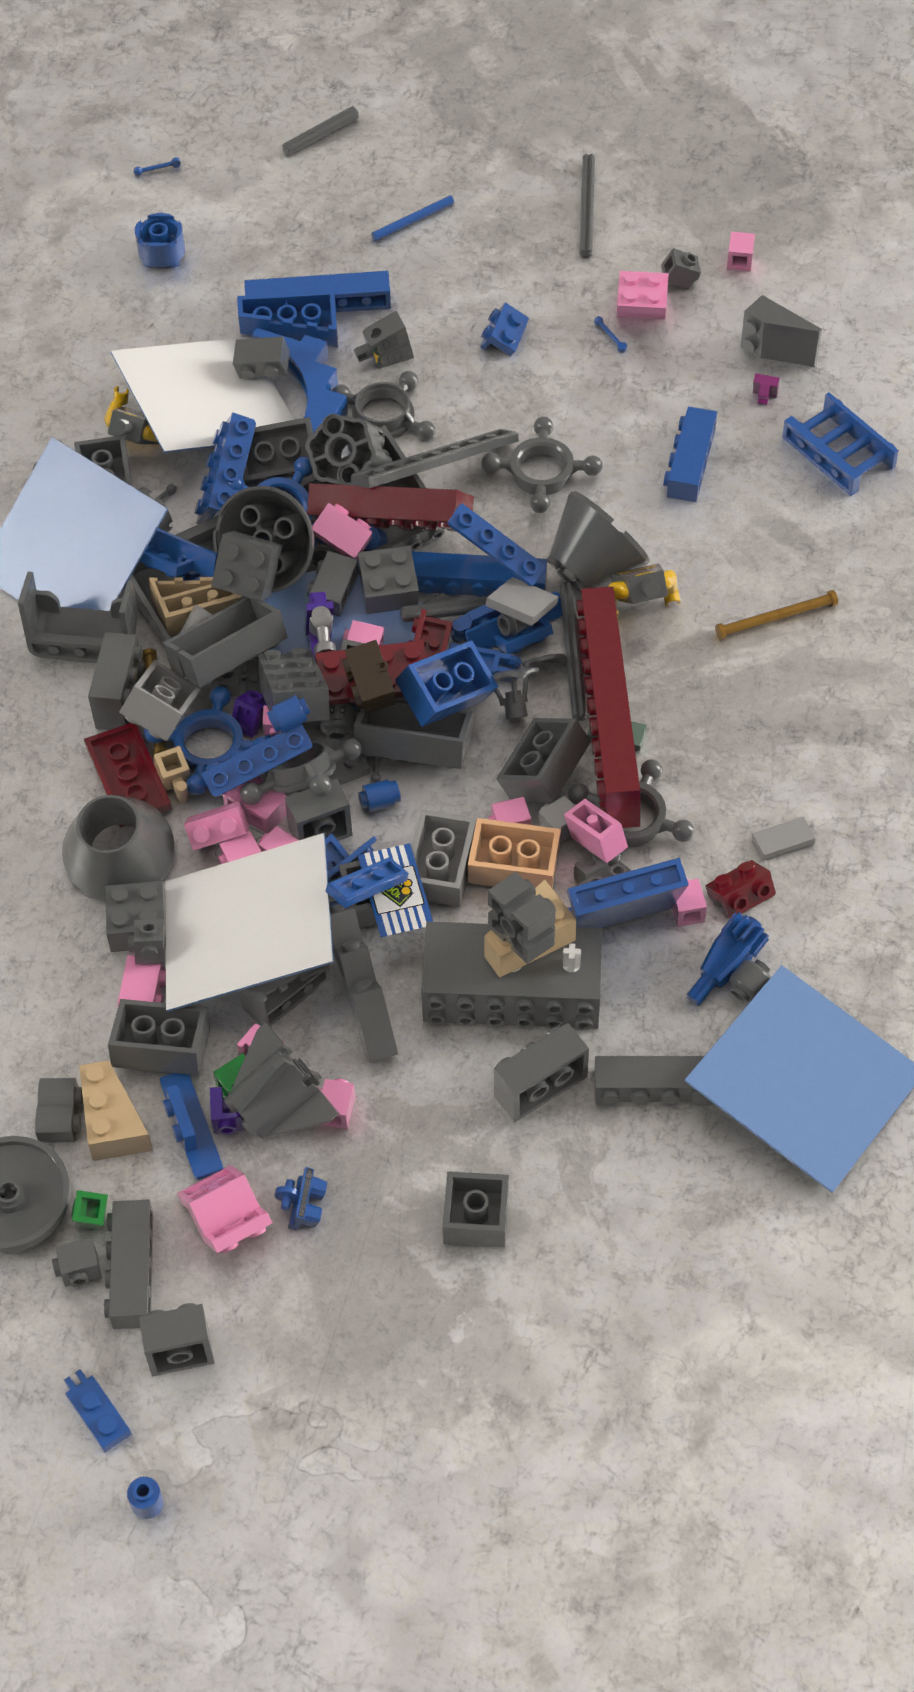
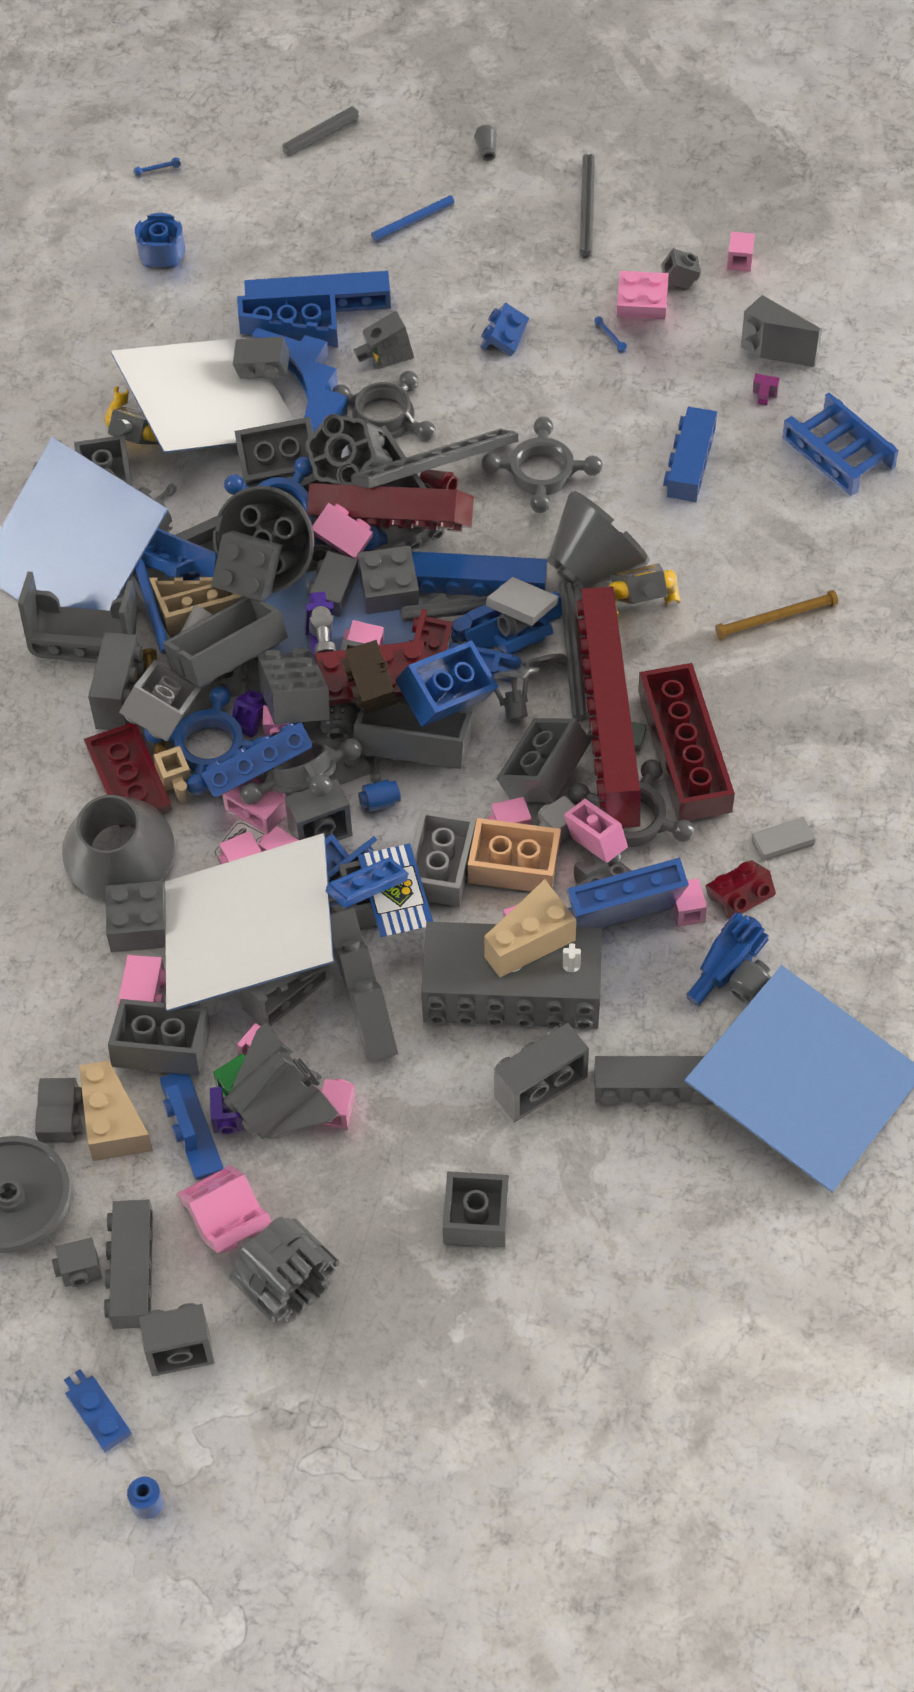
green brick [71,1190,108,1230] -> none
dark grey brick [128,919,165,964] -> none
bright pink brick [184,801,250,851] -> none
blue bracket [194,412,256,524] -> none
blue brick [267,695,311,733] -> none
blue hips [274,1167,327,1230] -> none
blue bracket [447,503,545,586] -> none
dark grey brick [488,872,556,964] -> none
none -> blue bar [135,559,168,654]
none -> dark grey piece [229,1217,339,1324]
none -> dark red cone [420,469,459,490]
none -> dark grey cone [474,125,497,161]
none -> dark red brick [638,663,735,821]

